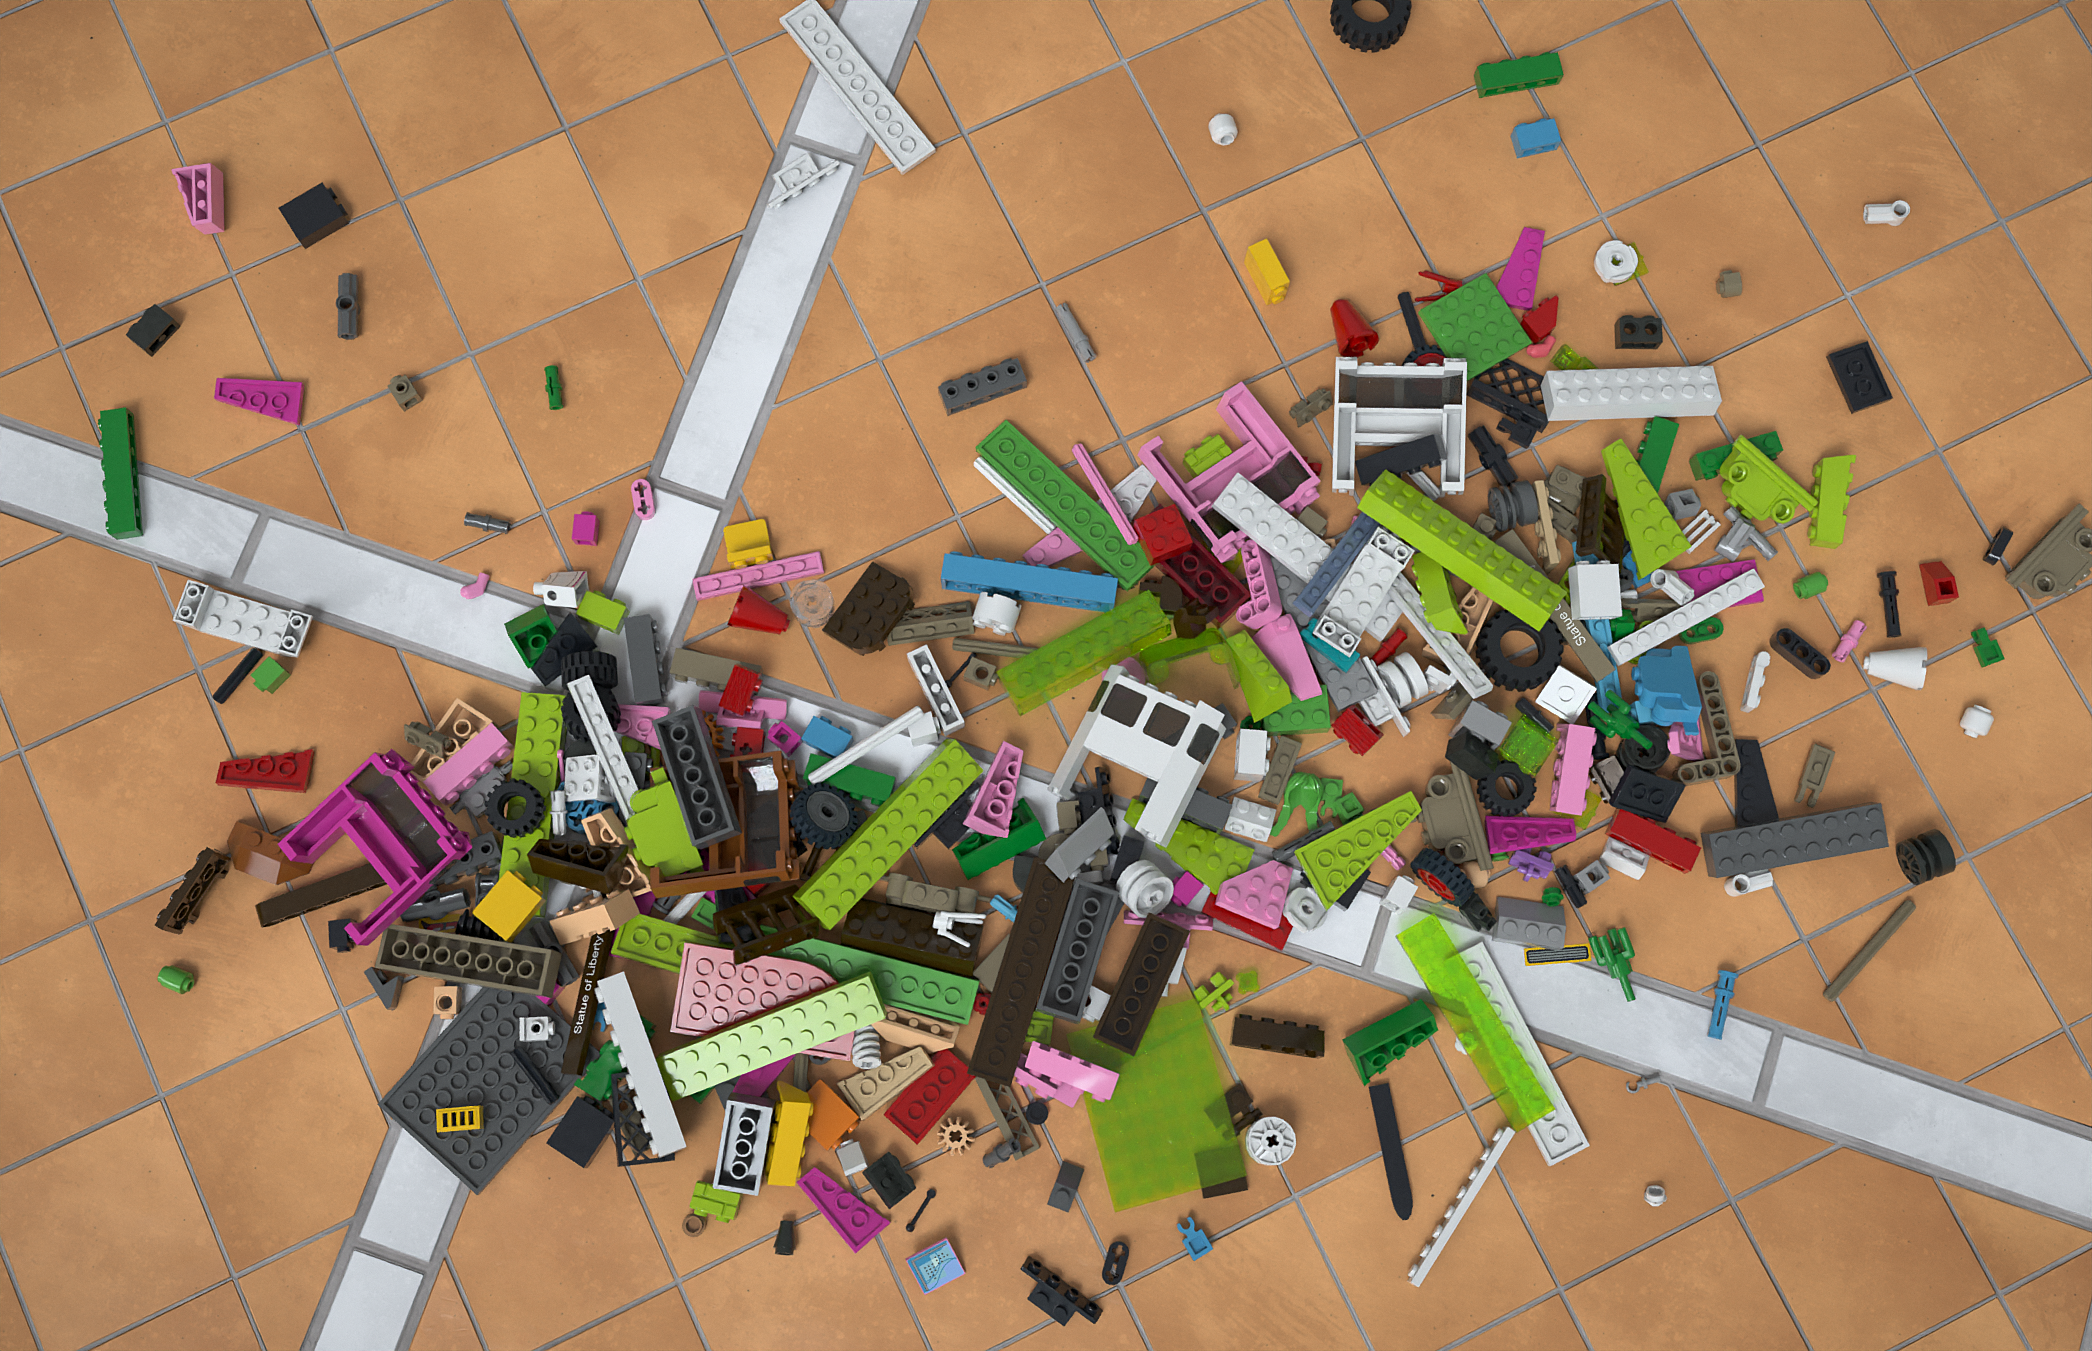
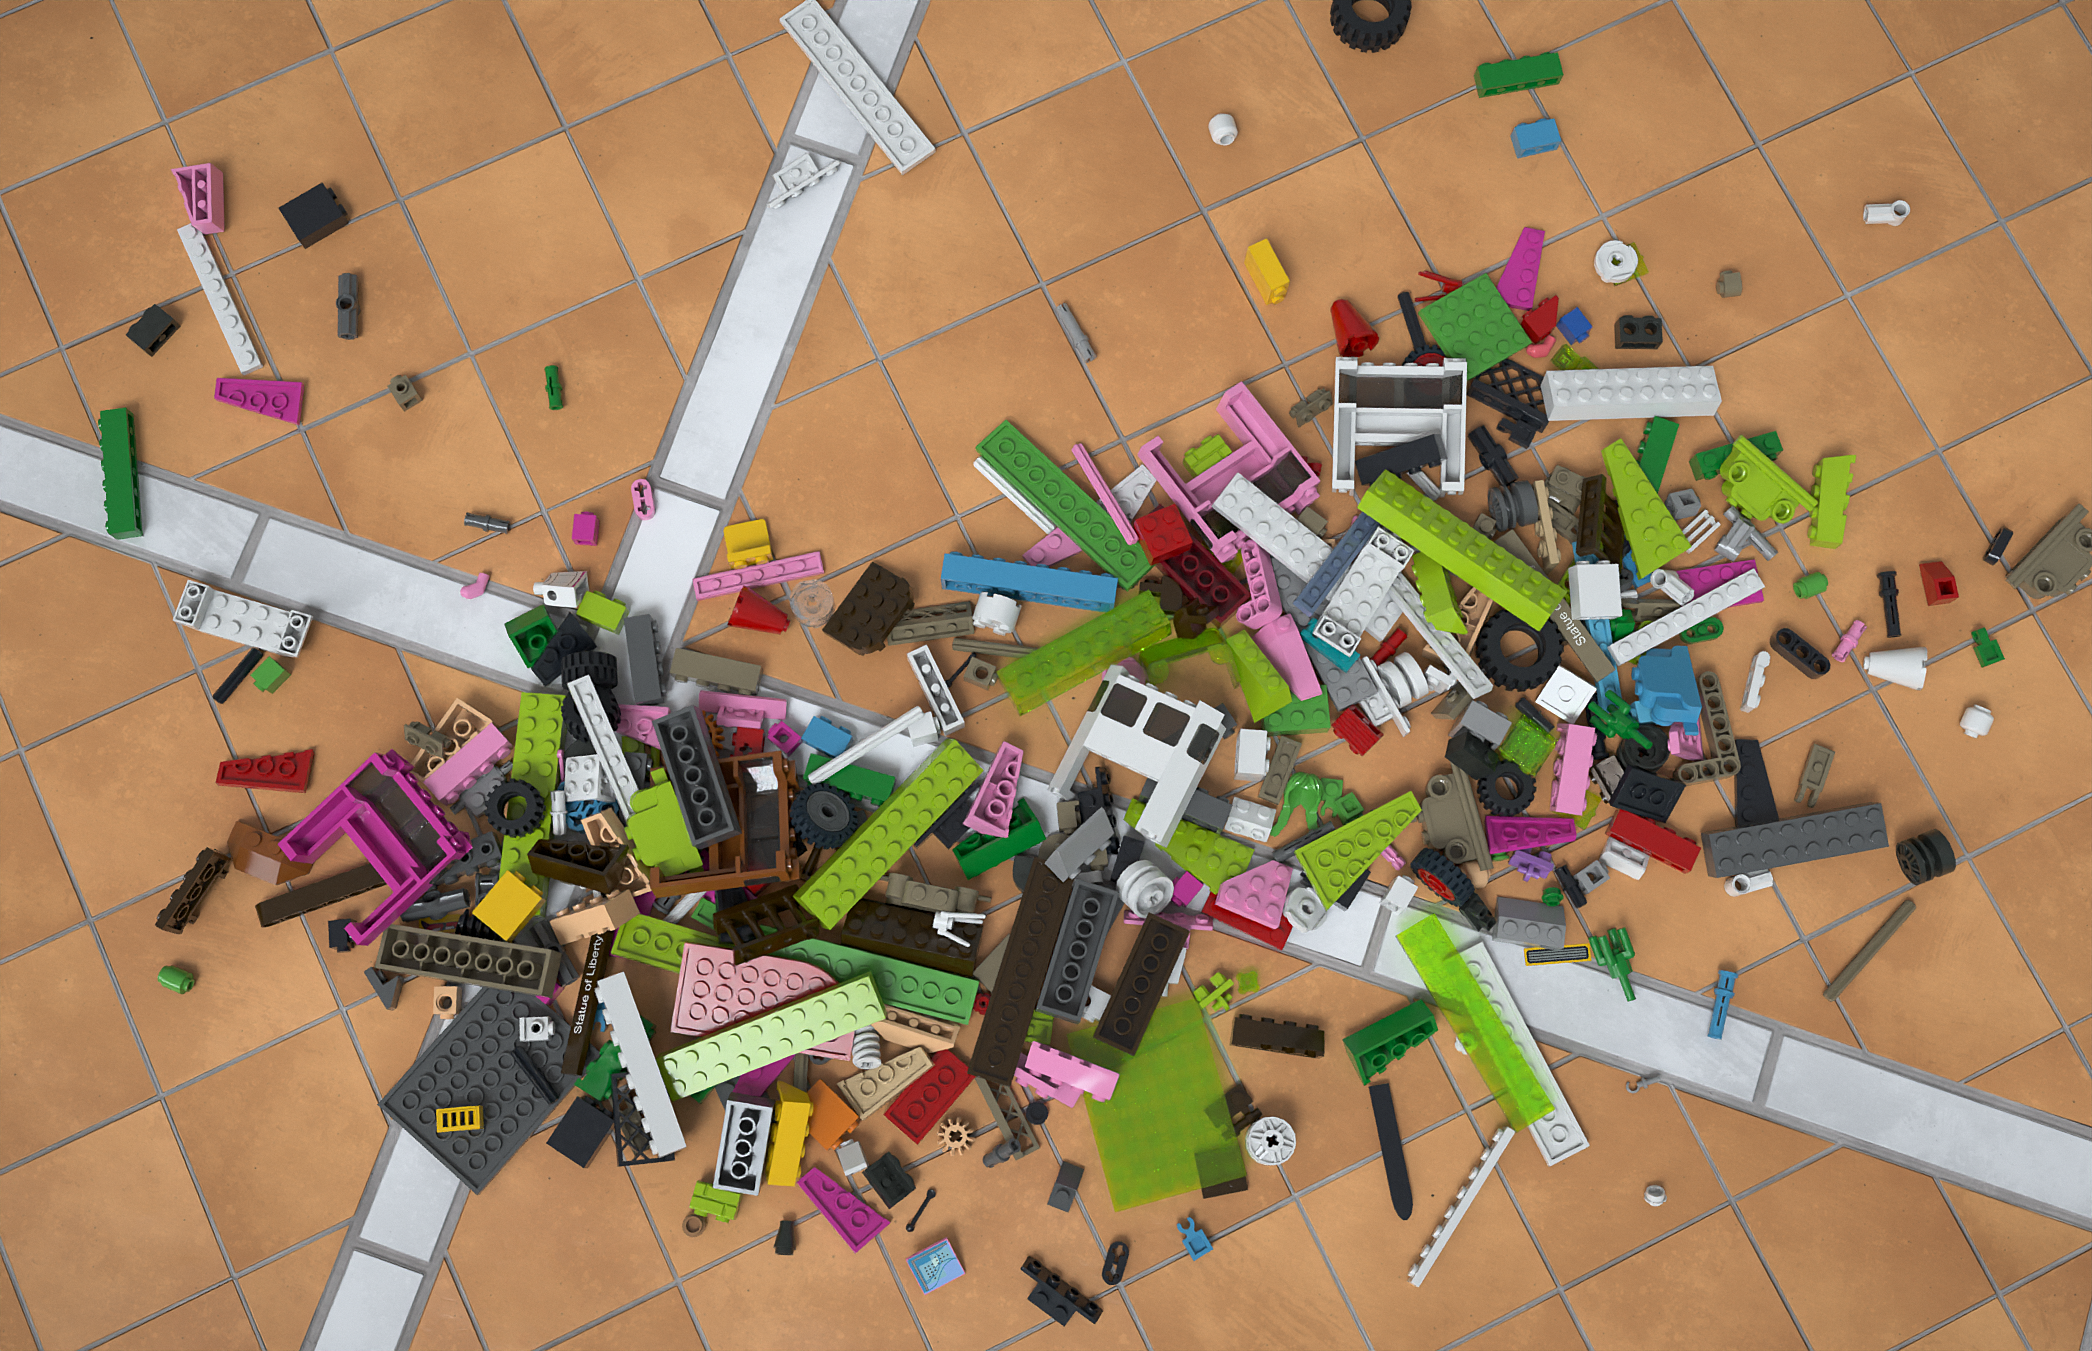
red brick [718,664,763,716] -> none
dark grey brick [938,358,1027,416] -> none
medium azure axle [990,894,1018,923] -> none
green plate [1240,716,1262,730] -> none
black plate [1826,341,1893,414] -> none
none -> white plate [177,223,263,376]
none -> blue brick [1556,307,1592,345]

